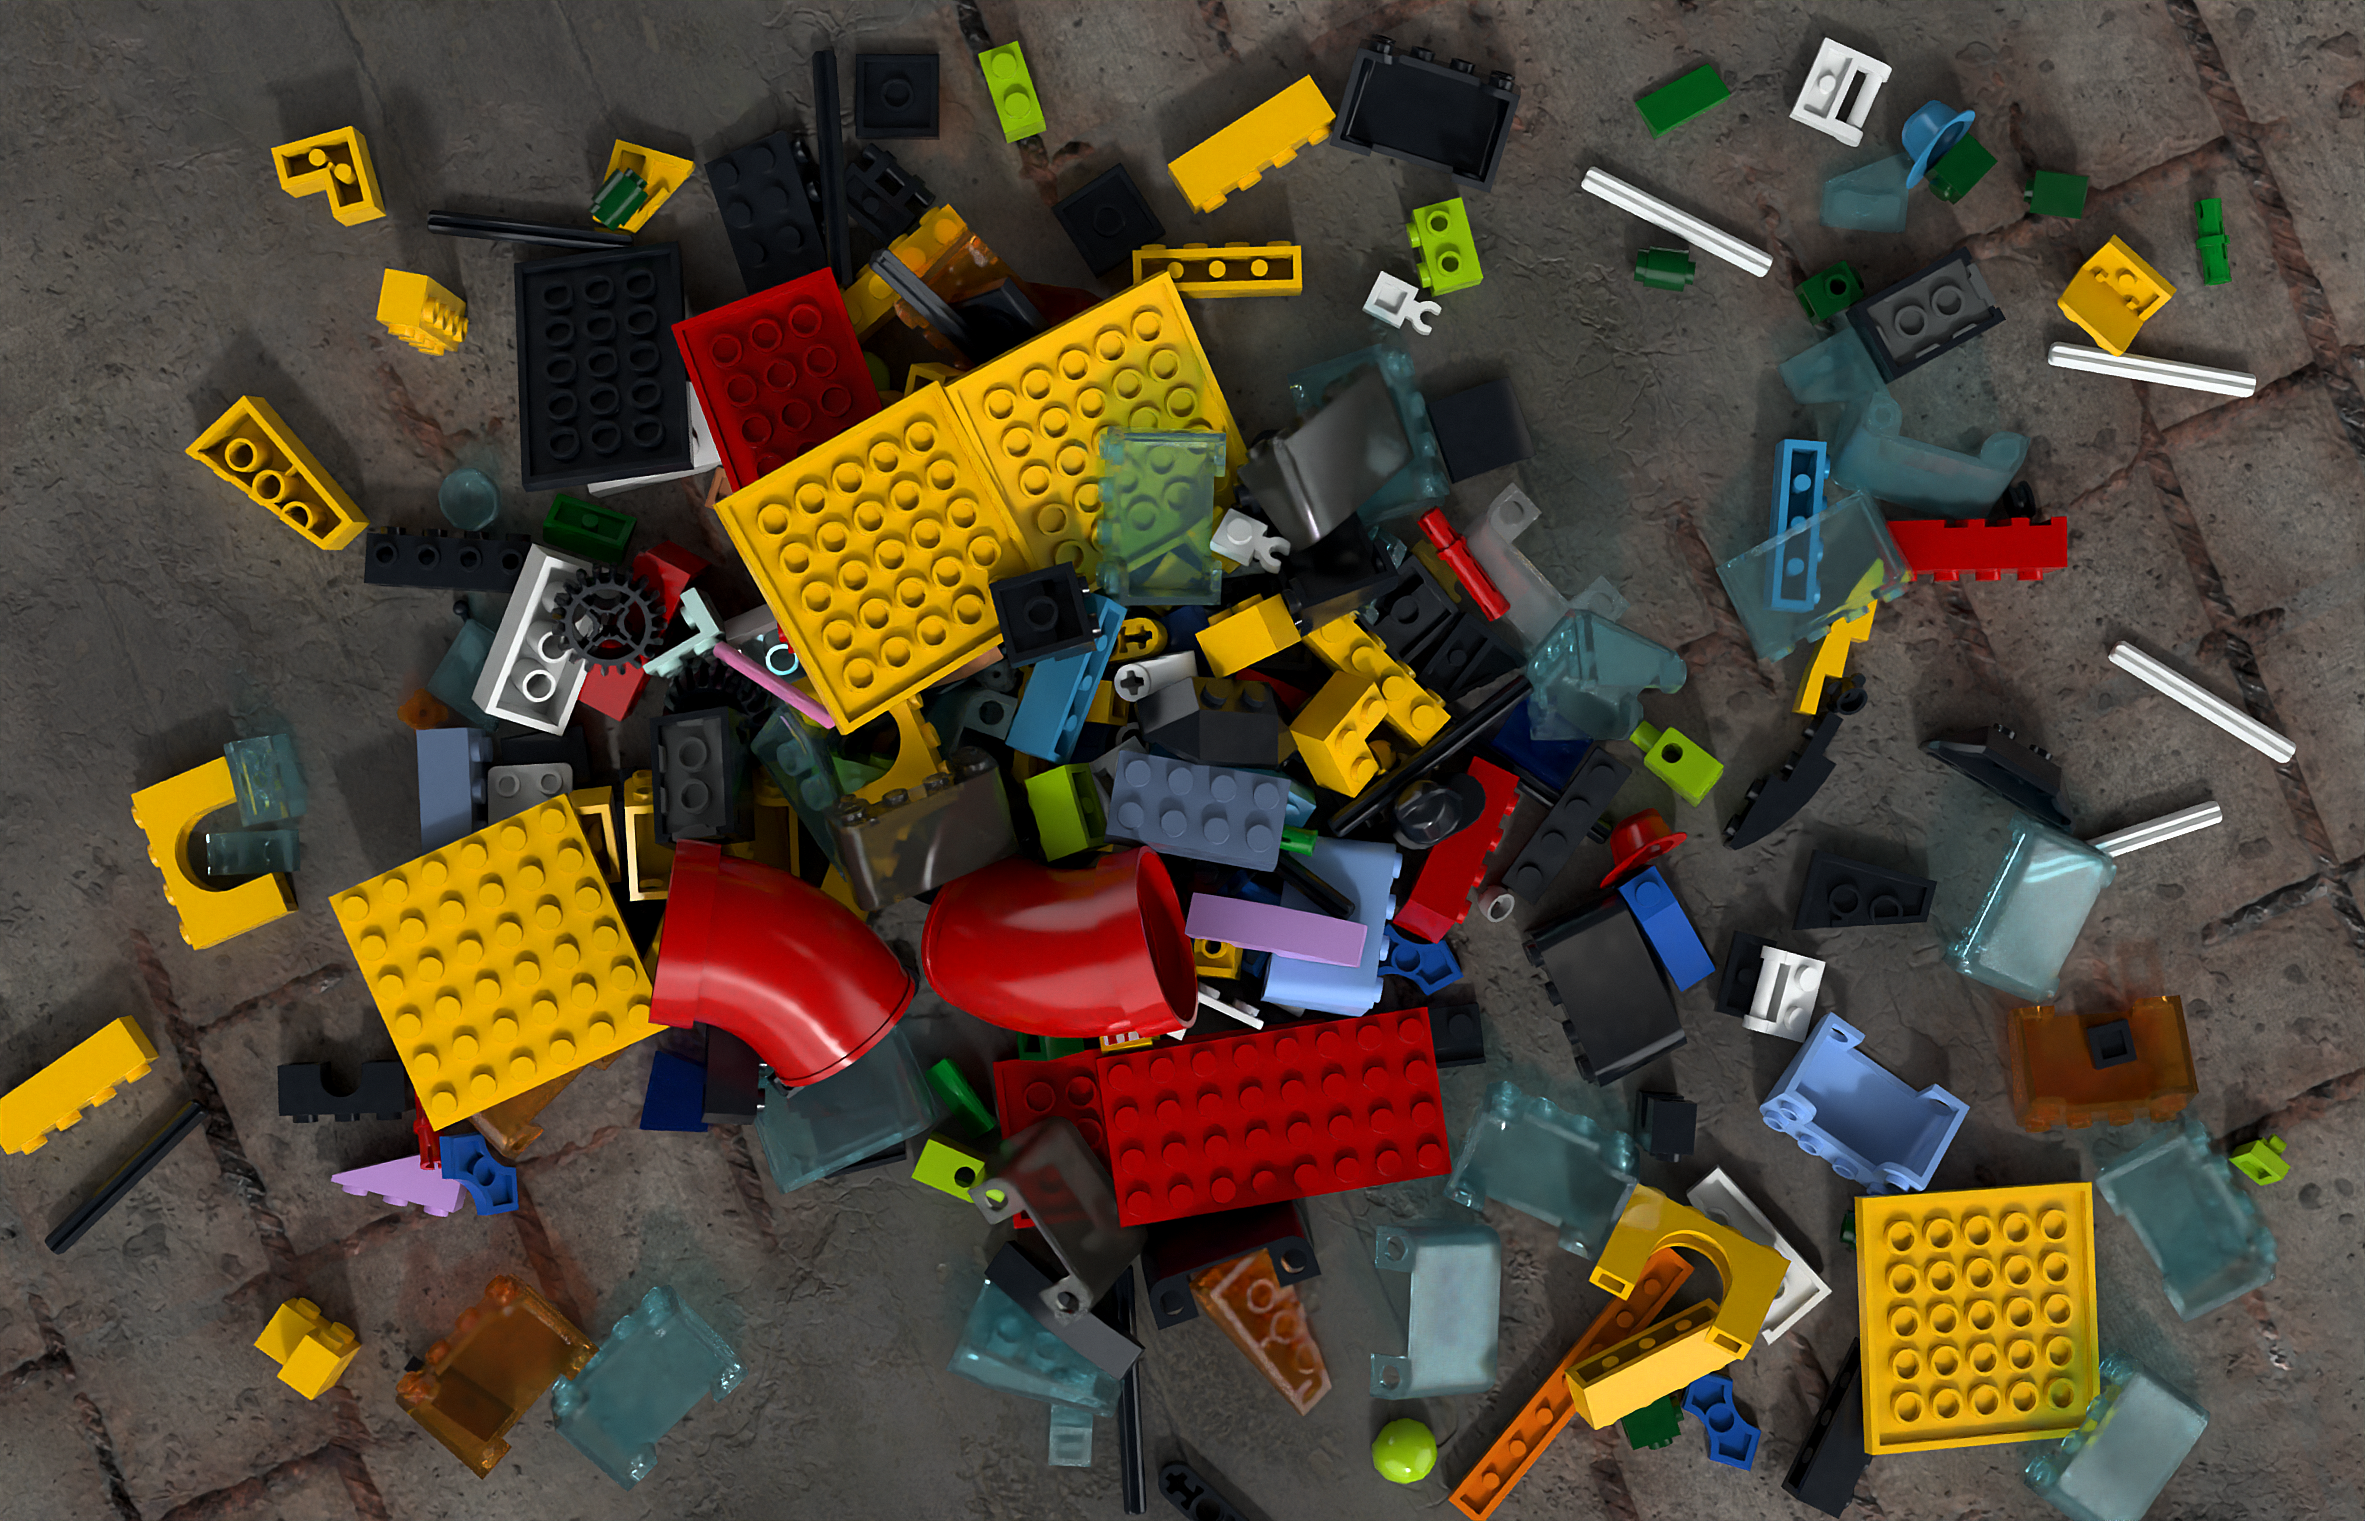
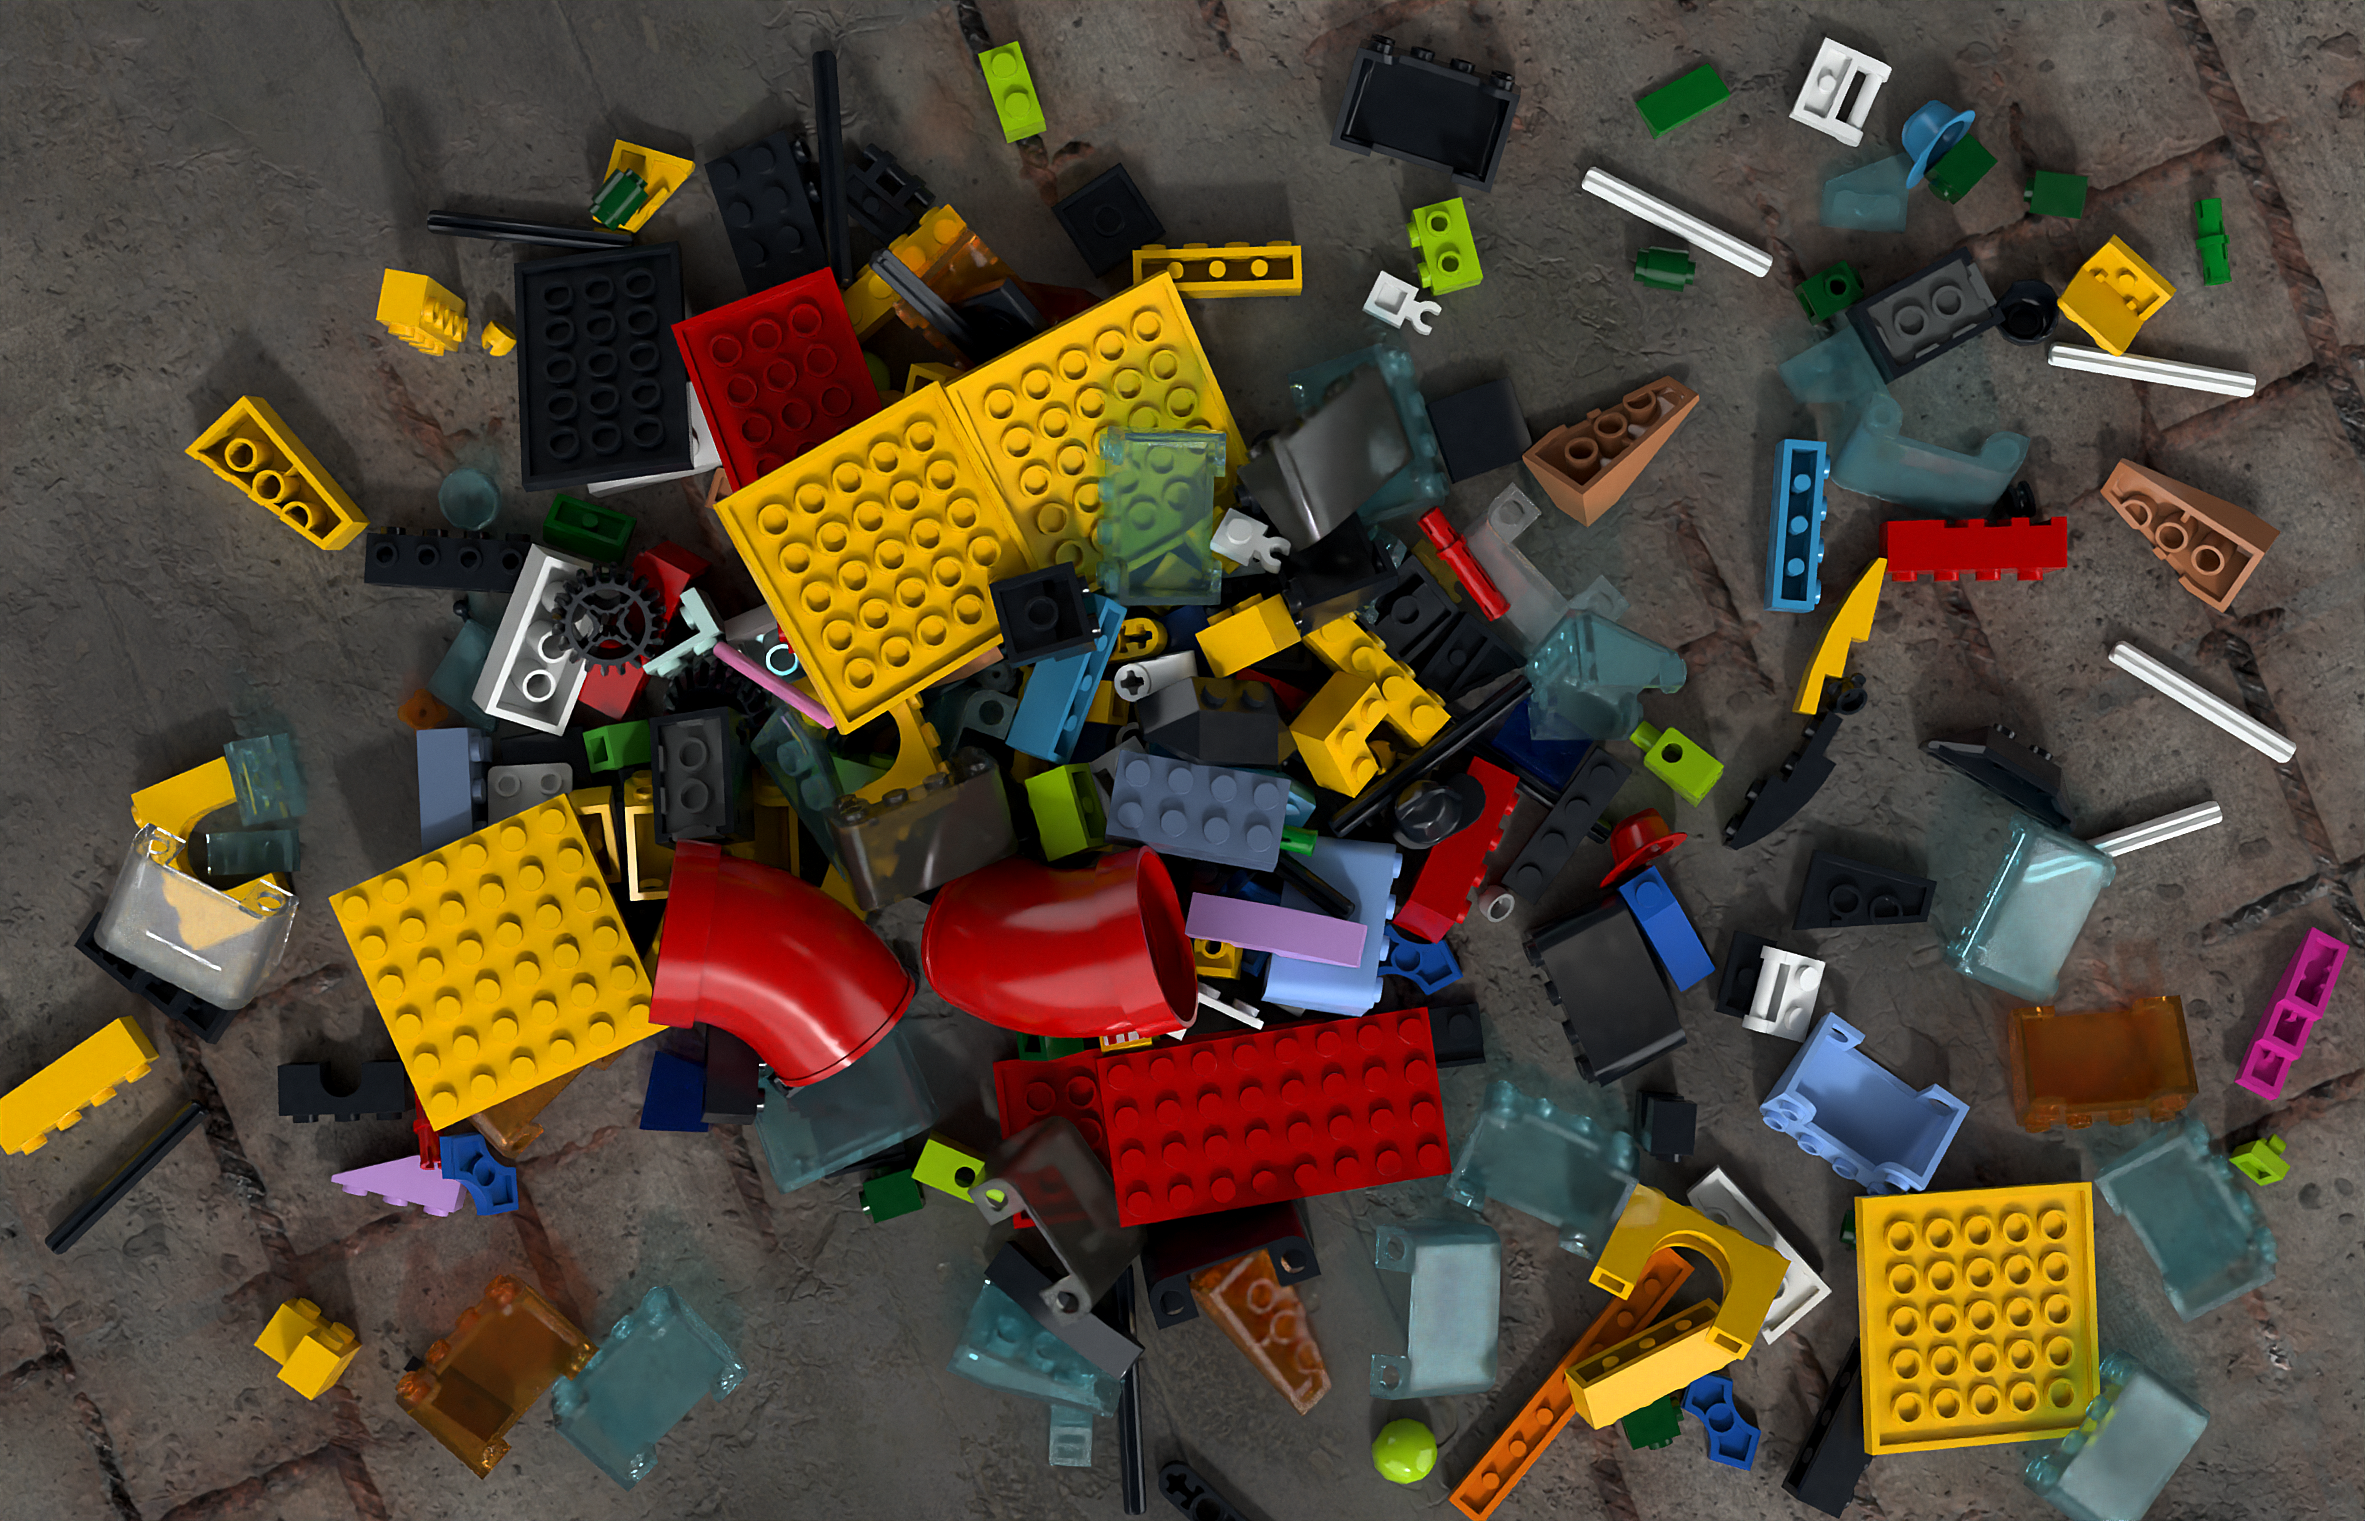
yellow brick [271,126,387,227] -> none
black tile [855,54,940,140] -> none
green slope [925,1055,998,1139] -> none
yellow brick [1168,74,1336,214] -> none
clear light blue windscreen [1715,486,1915,663] -> none
black plate [2082,1017,2138,1070] -> none
none -> black slope [74,911,239,1045]
none -> clear windscreen [94,822,299,1010]
none -> yellow hinge [481,320,517,357]
none -> bright green brick [583,719,651,774]
none -> dark green brick [859,1163,926,1224]
none -> nougat wedge [1522,375,1699,528]
none -> black hair [1995,279,2060,347]
none -> nougat wedge [2100,458,2281,613]
none -> dark pink slope [2233,927,2349,1101]

